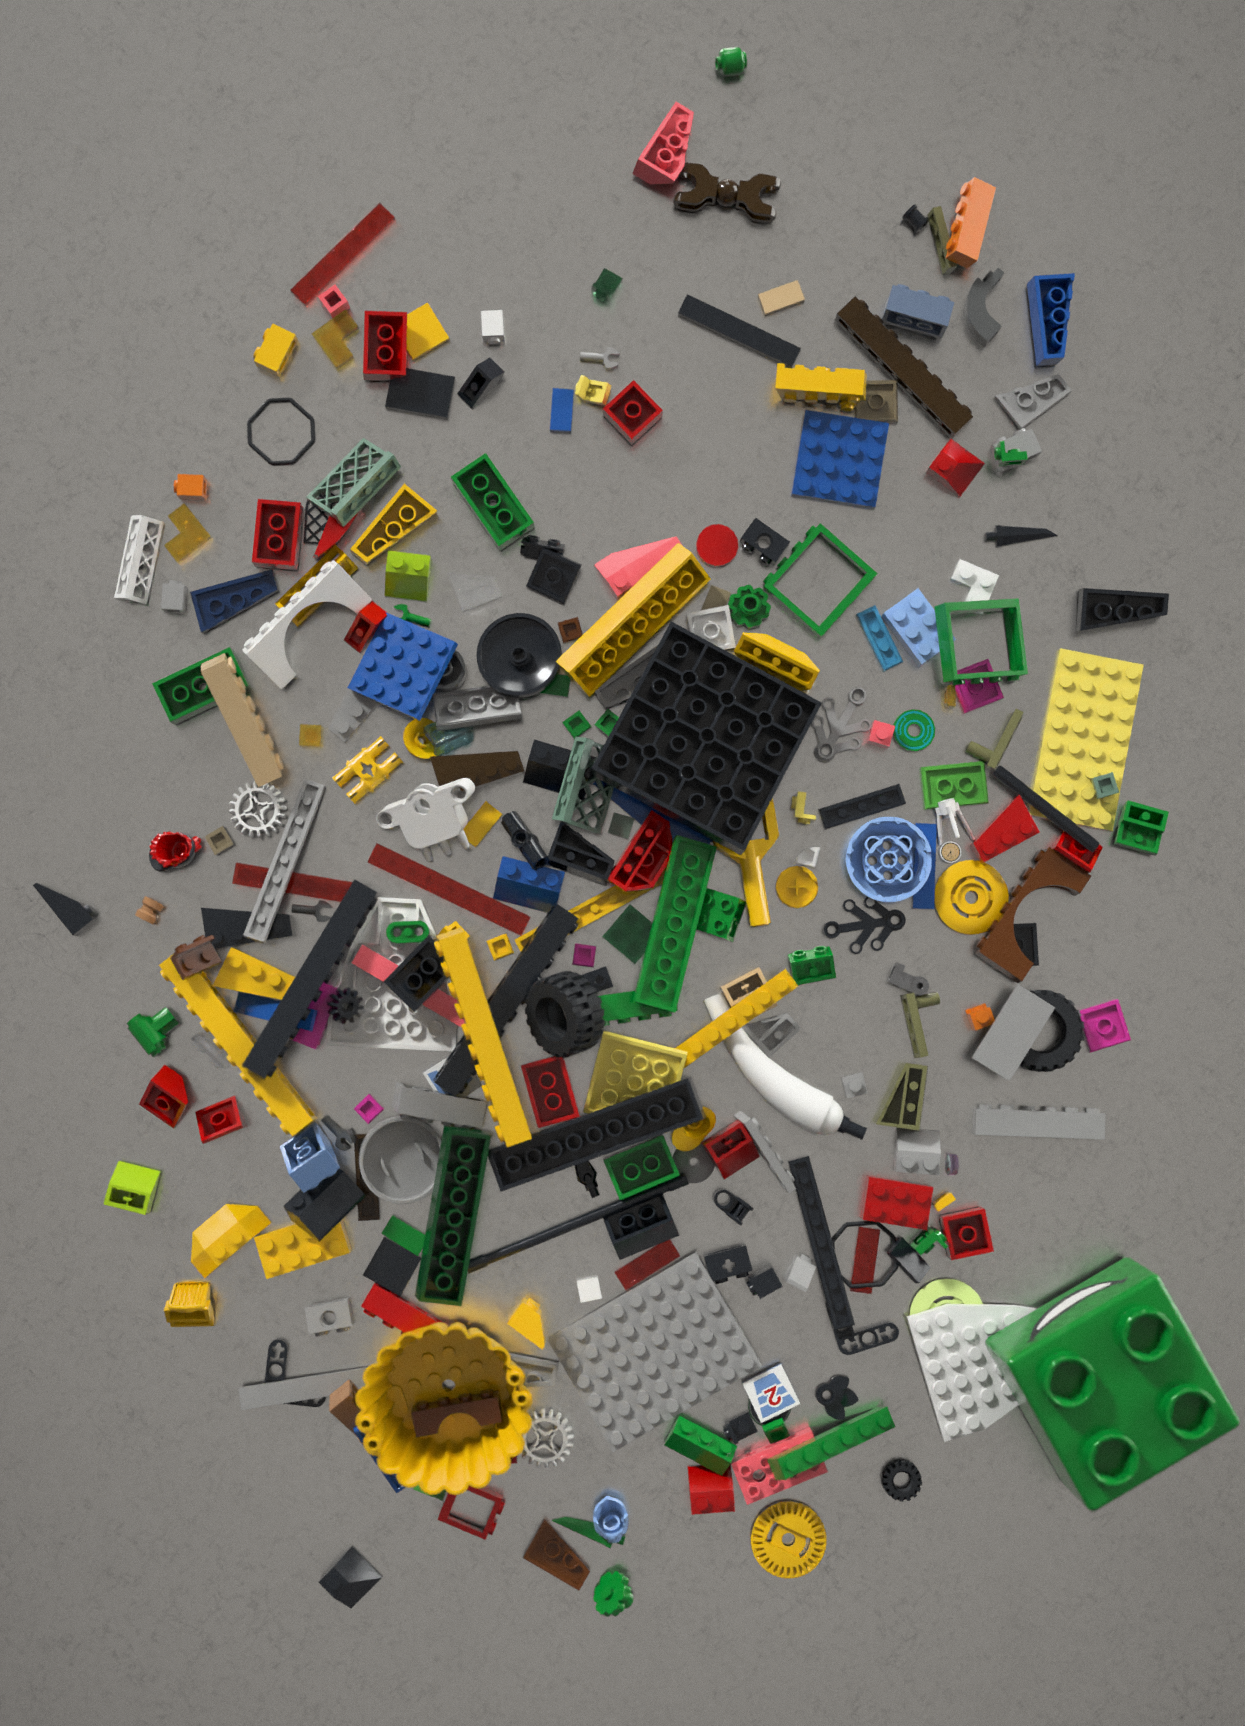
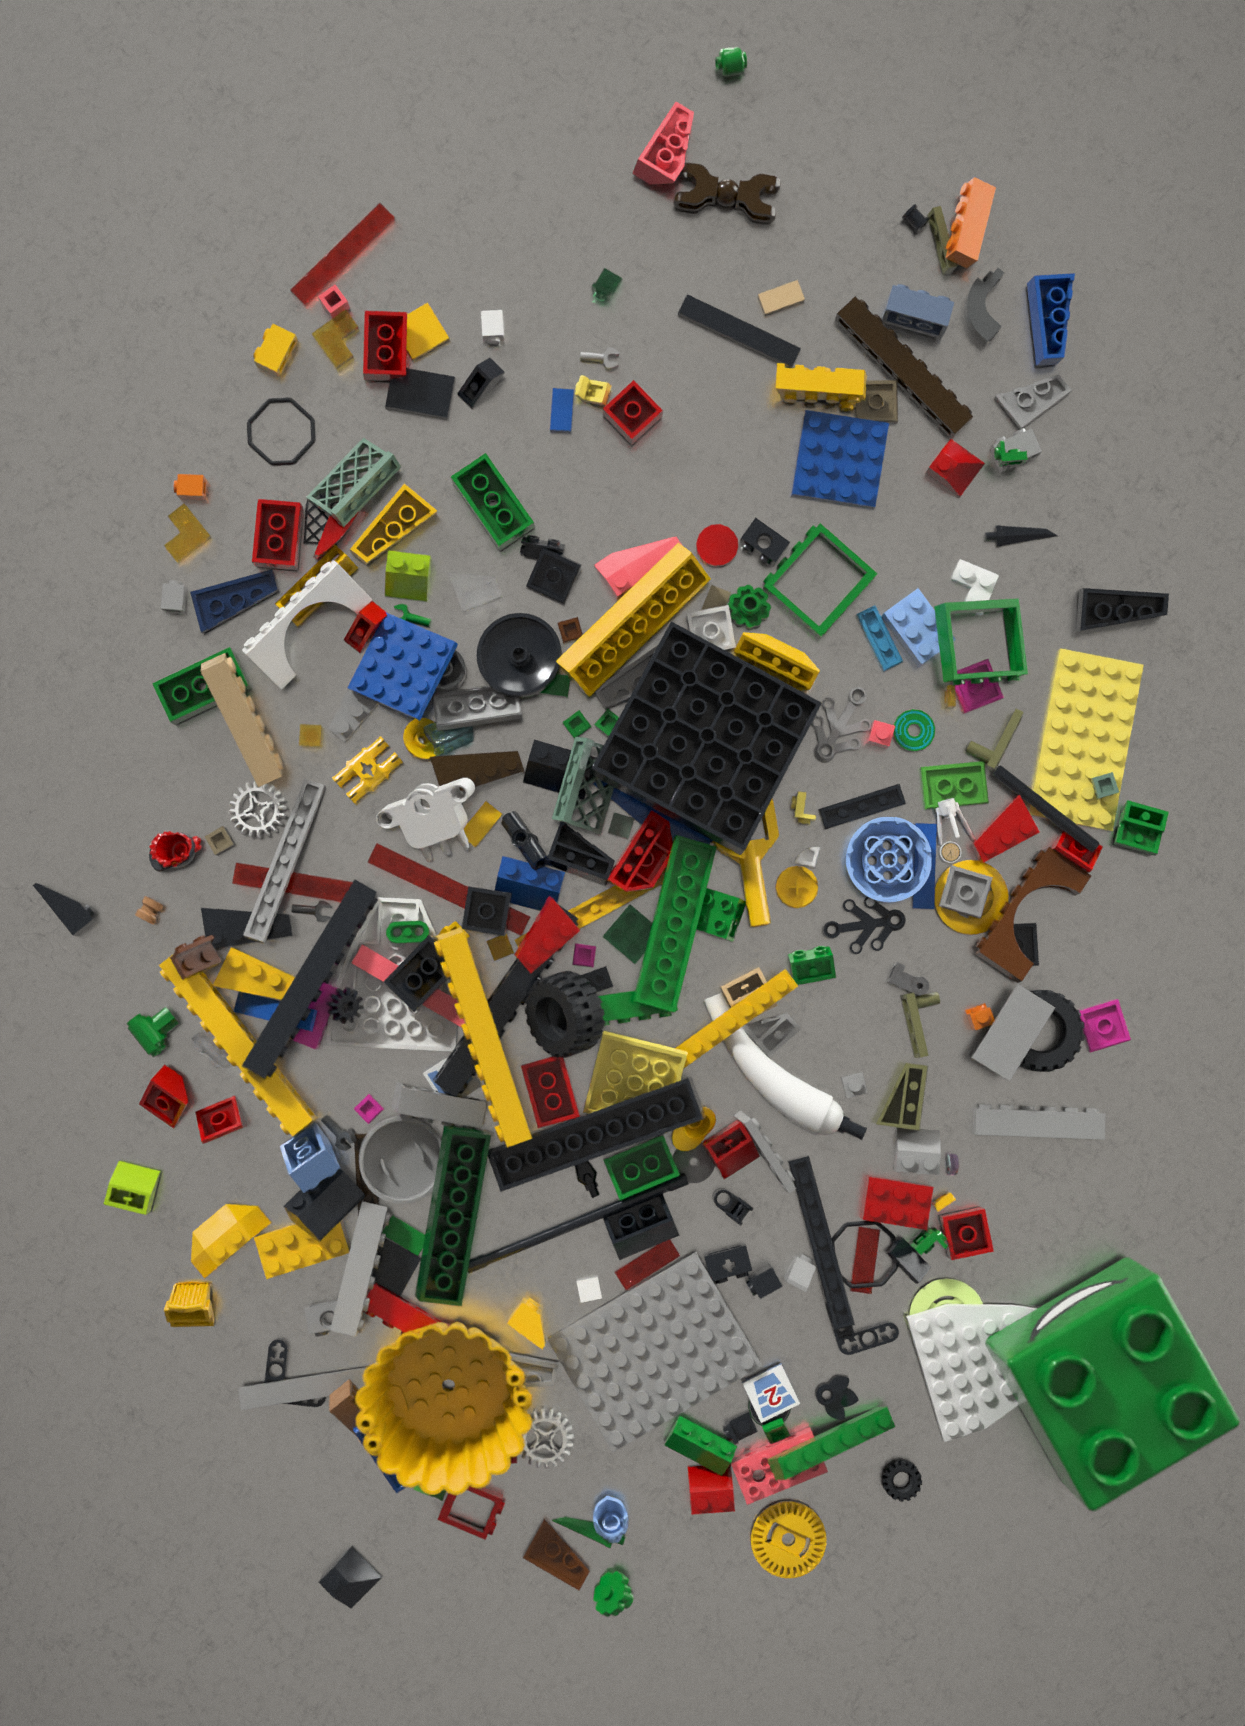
white fence [114,515,164,604] -> none
reddish brown arch [411,1389,503,1437] -> none
none -> light grey brick [330,1201,391,1337]
none -> black brick [461,886,512,936]
none -> red wedge [514,896,580,973]
none -> light grey tile [939,865,993,919]

